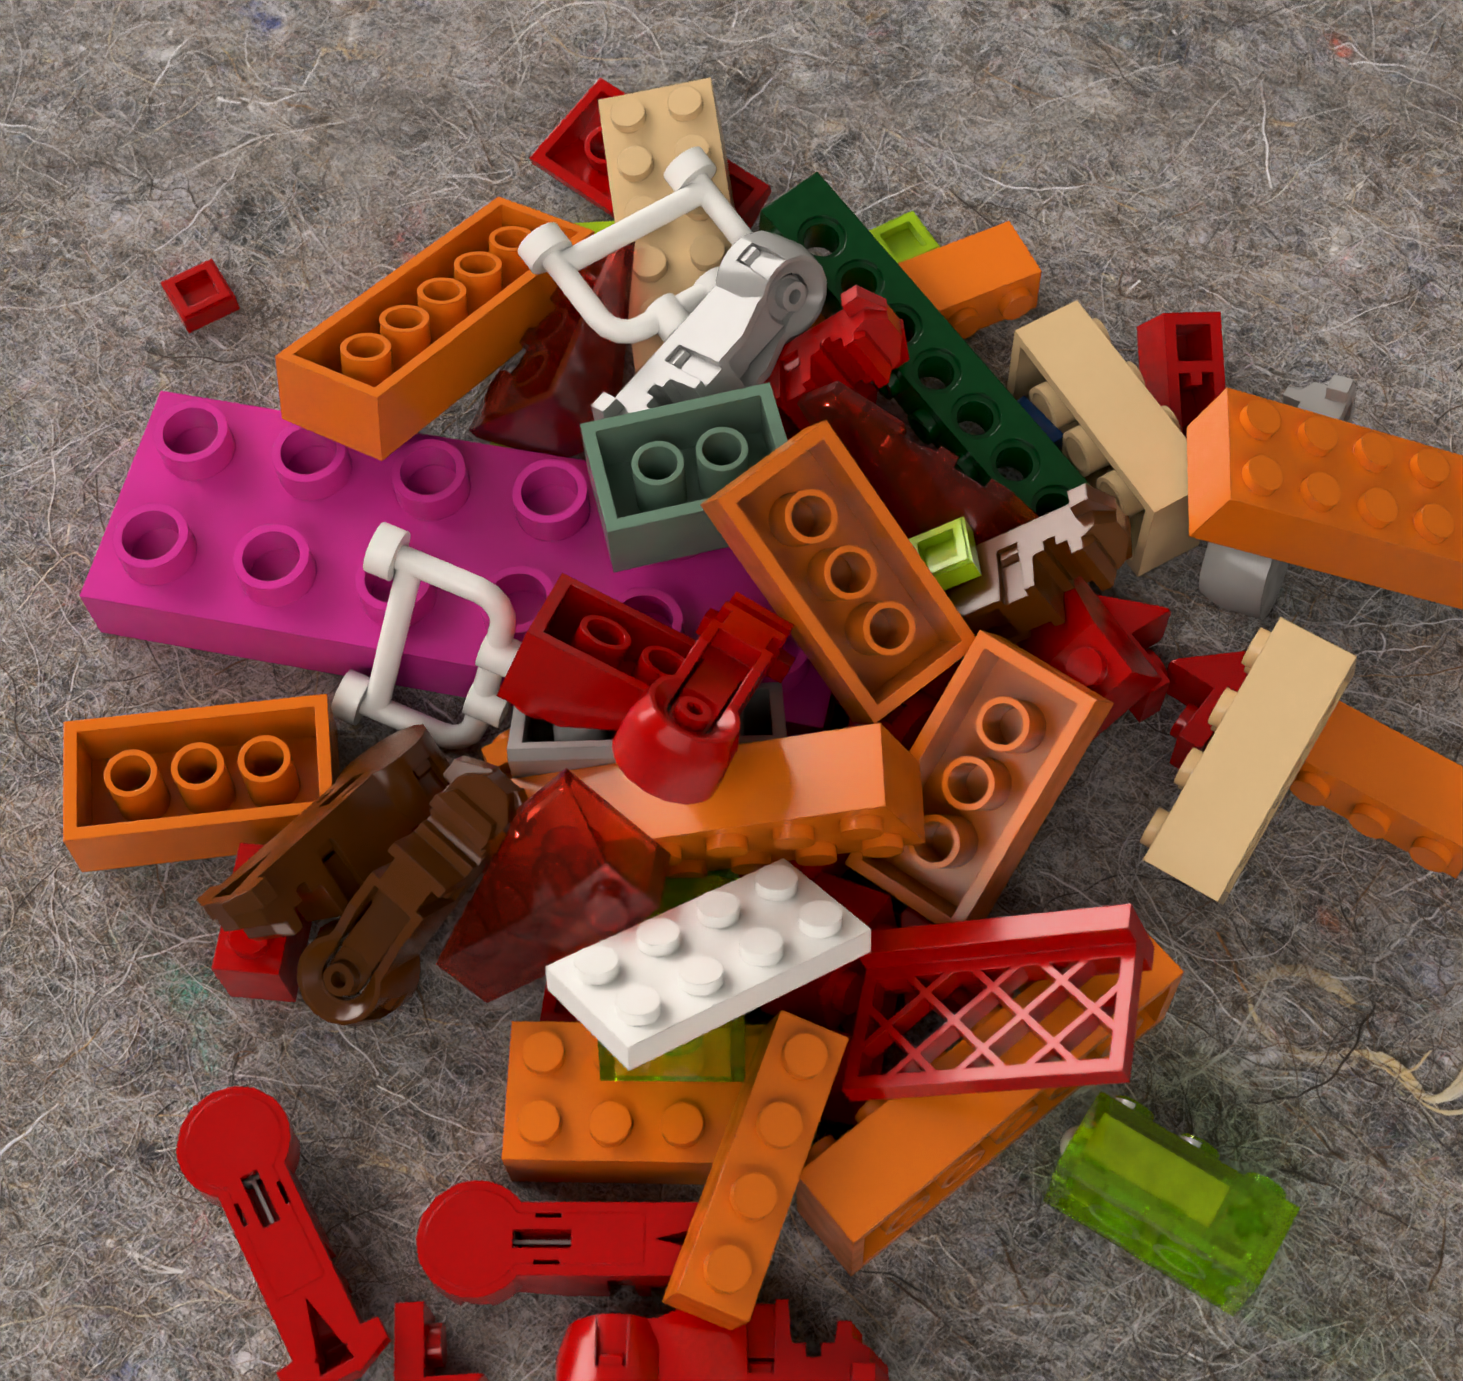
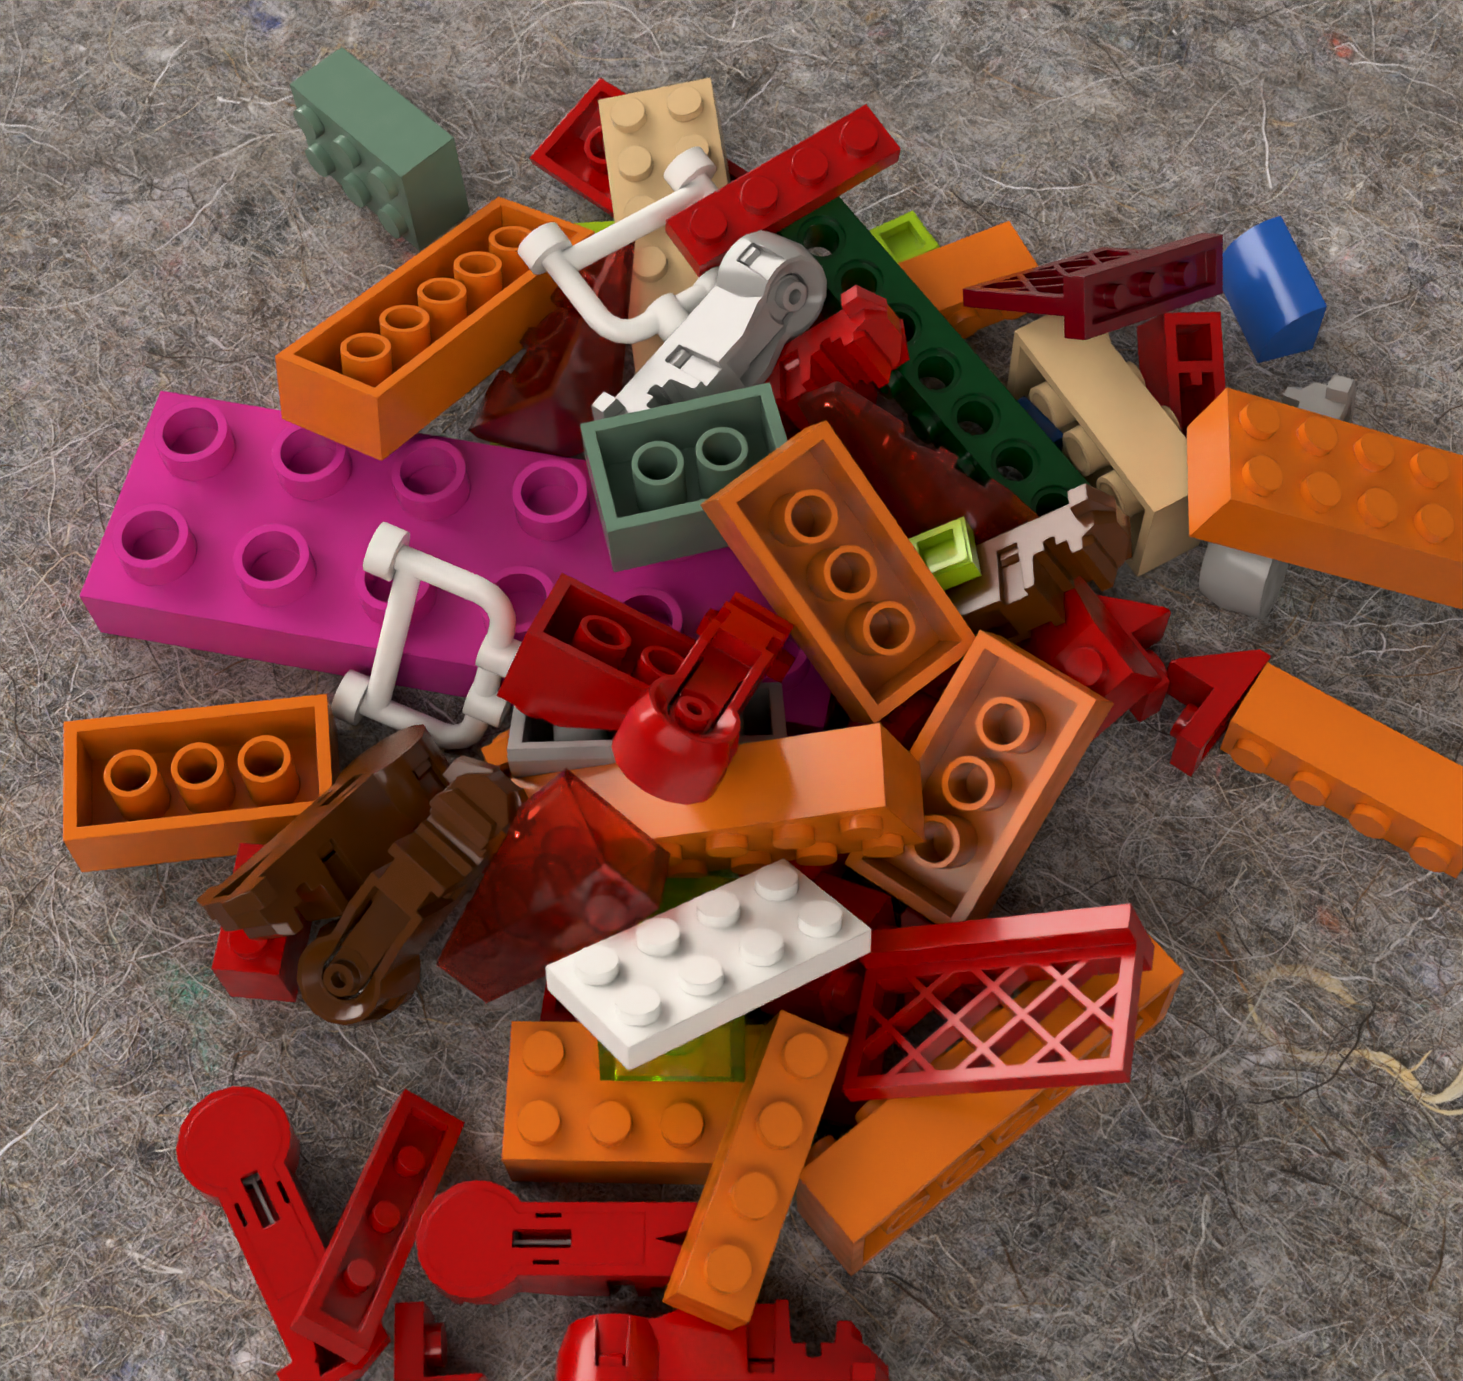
red tile [160,258,240,334] -> none
clear neon green piece [1043,1090,1300,1317] -> none
tan brick [1140,617,1357,905] -> none
none -> sand green brick [290,47,470,251]
none -> red plate [290,1089,465,1365]
none -> red plate [665,104,901,277]
none -> dark red fence [963,233,1223,340]
none -> blue brick [1223,216,1327,363]

